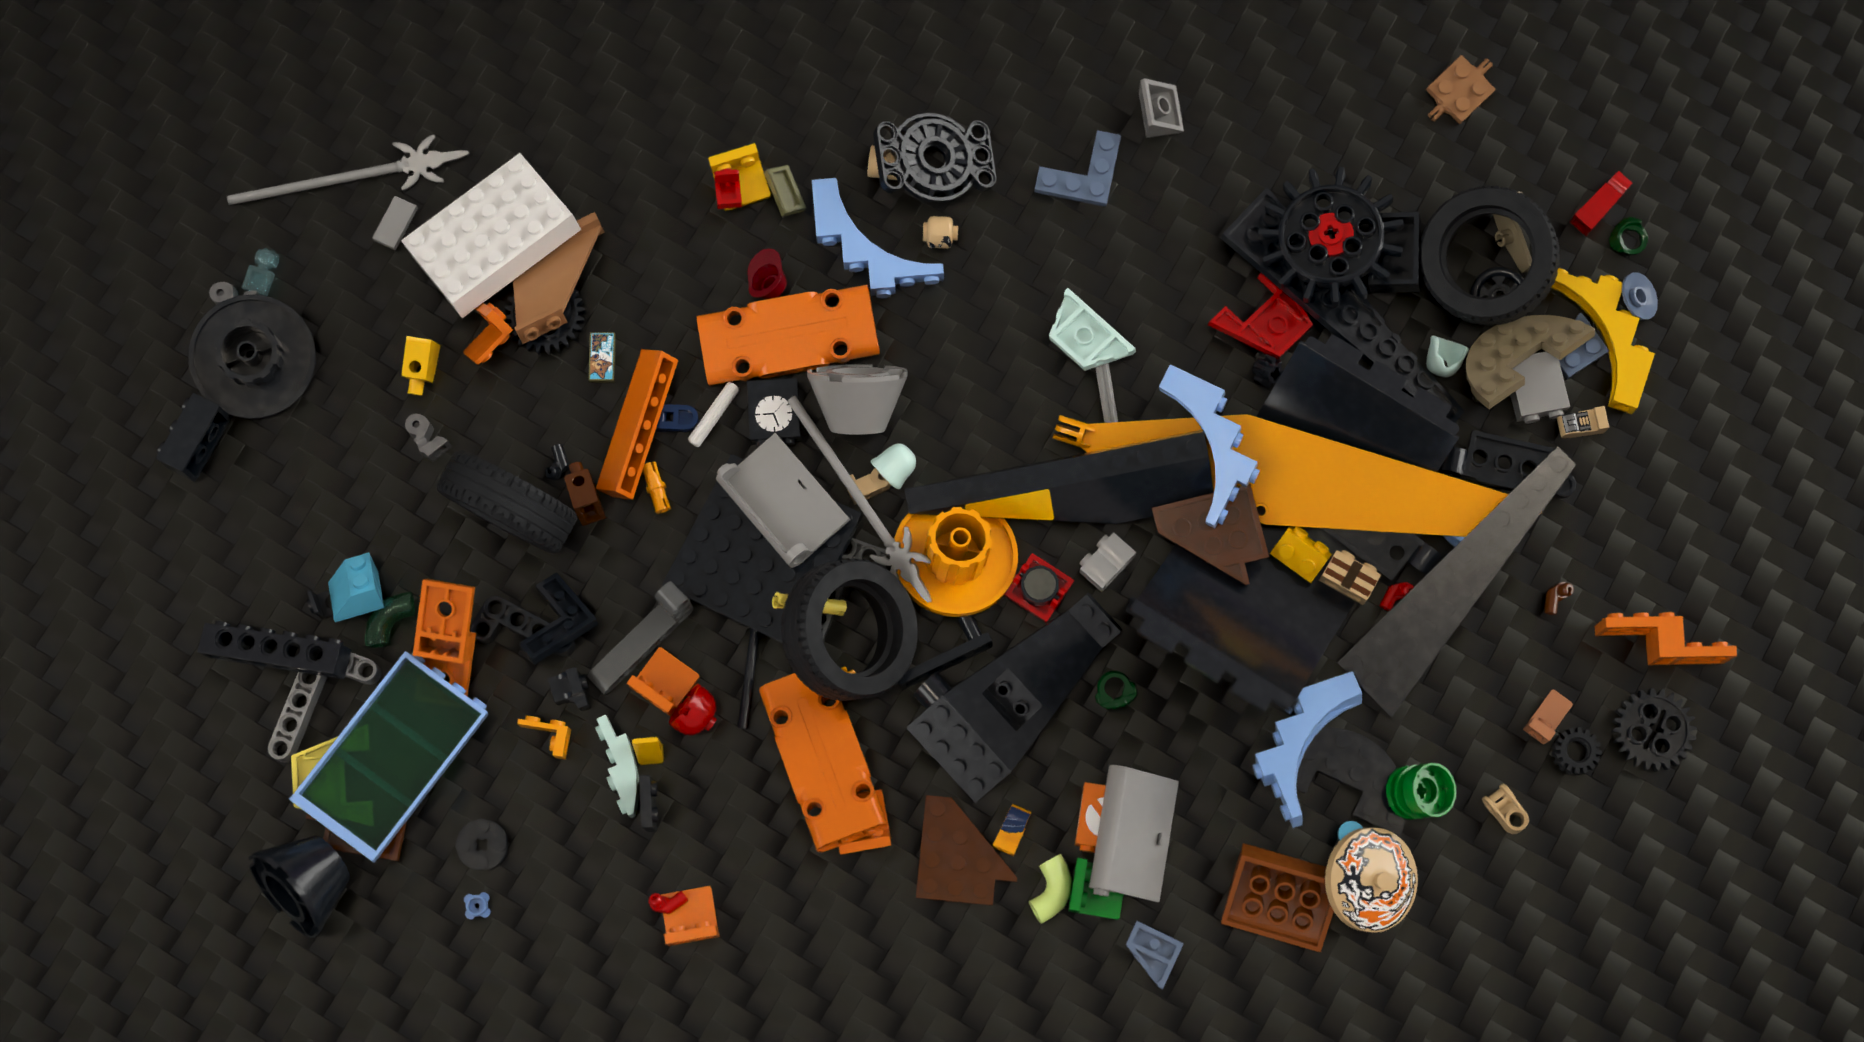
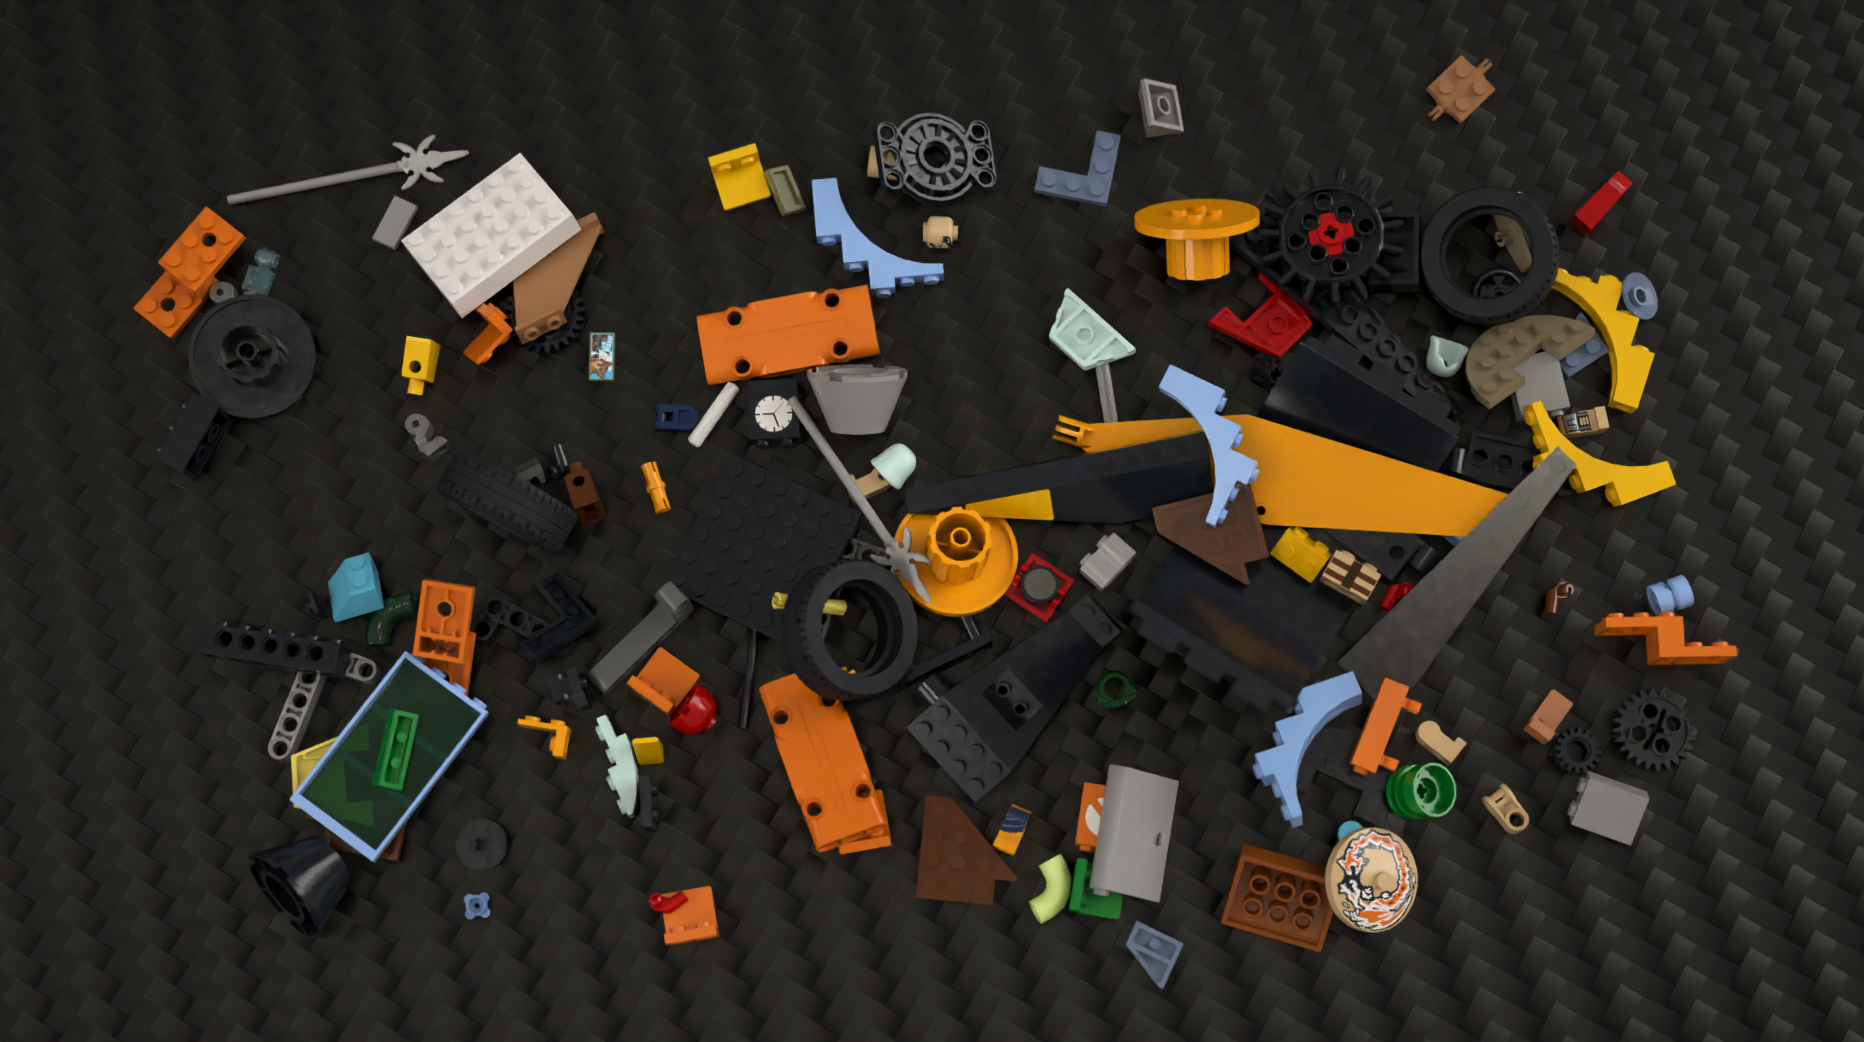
orange brick [596,349,678,500] -> none
red bracket [714,168,742,209] -> none
light grey door [716,433,850,568] -> none
dark red piece [748,248,787,300] -> none
dark green piece [1609,217,1648,255] -> none
none -> orange bracket [133,206,246,340]
none -> green slope [372,709,419,791]
none -> dark grey tile [514,457,546,484]
none -> light orange piece [1134,199,1260,281]
none -> orange brick [1349,677,1422,776]
none -> tan leg [1415,721,1467,766]
none -> yellow arch [1524,400,1676,507]
none -> light grey brick [1567,771,1649,845]
none -> light blue wheel [1646,575,1694,617]

